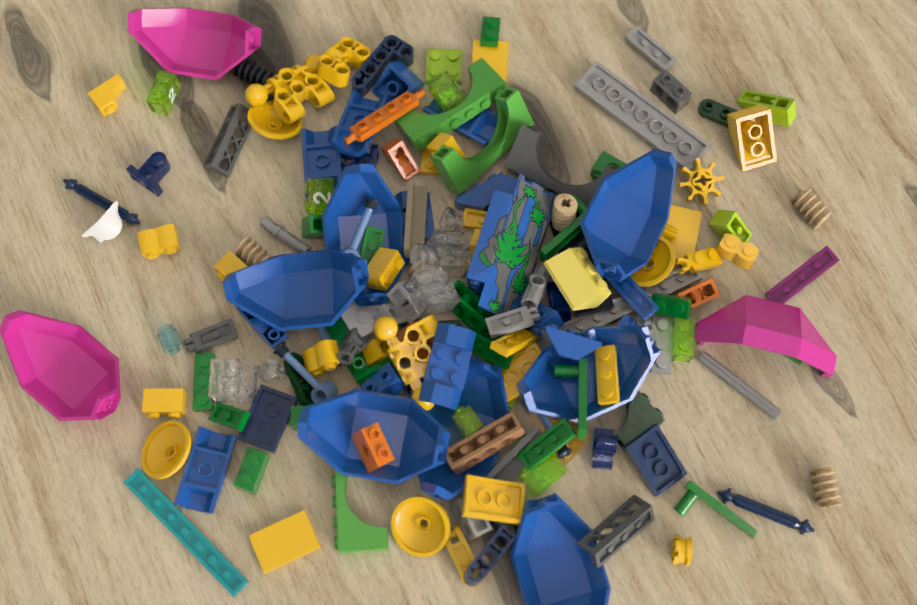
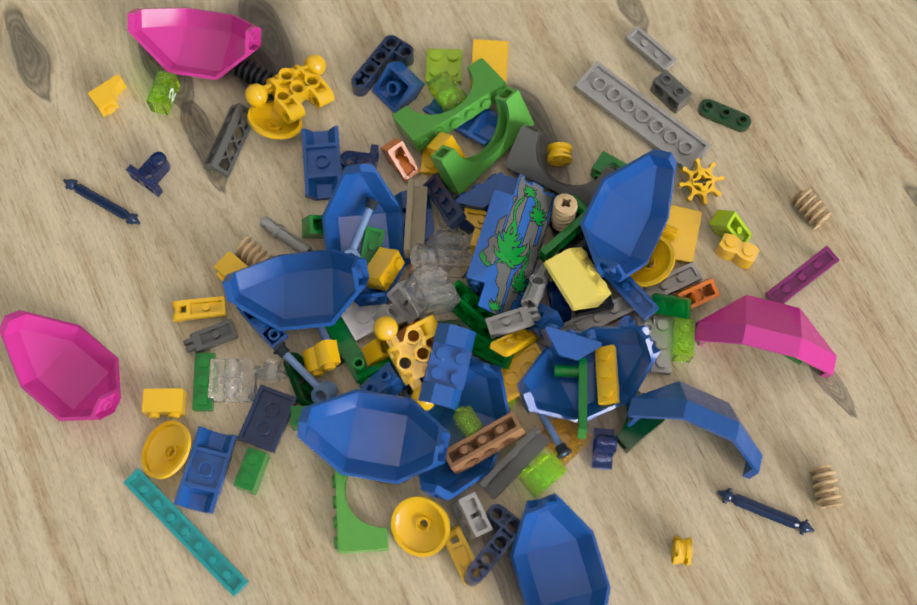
white hat [81,200,123,244] -> none
yellow brick [137,224,181,259] -> none
clear light blue brick [157,324,182,355] -> none
green plate [208,402,250,432] -> none
yellow tile [249,510,321,574] -> none
clear neon green brick [304,177,333,215] -> none
yellow beam [317,37,371,88] -> none
blue piece [331,90,388,157] -> none
dark grey connector [337,327,369,365] -> none
orange plate [343,89,426,146] -> none
orange brick [352,422,395,473] -> none
yellow tile [462,474,525,525] -> none
green plate [480,16,501,47] -> none
green plate [518,418,577,471] -> none
dark grey fence [578,495,654,568] -> none
dark blue plate [623,423,688,497] -> none
green piece [674,480,758,538] -> none
yellow plate [675,247,723,274] -> none
light grey axle [698,352,781,419] -> none
yellow slope [727,104,777,171] -> none
lime slope [736,89,797,127] -> none
none -> yellow plate [172,296,227,322]
none -> dark blue piece [423,173,475,235]
none -> yellow wheel [547,142,573,166]
none -> blue panel [625,381,763,479]

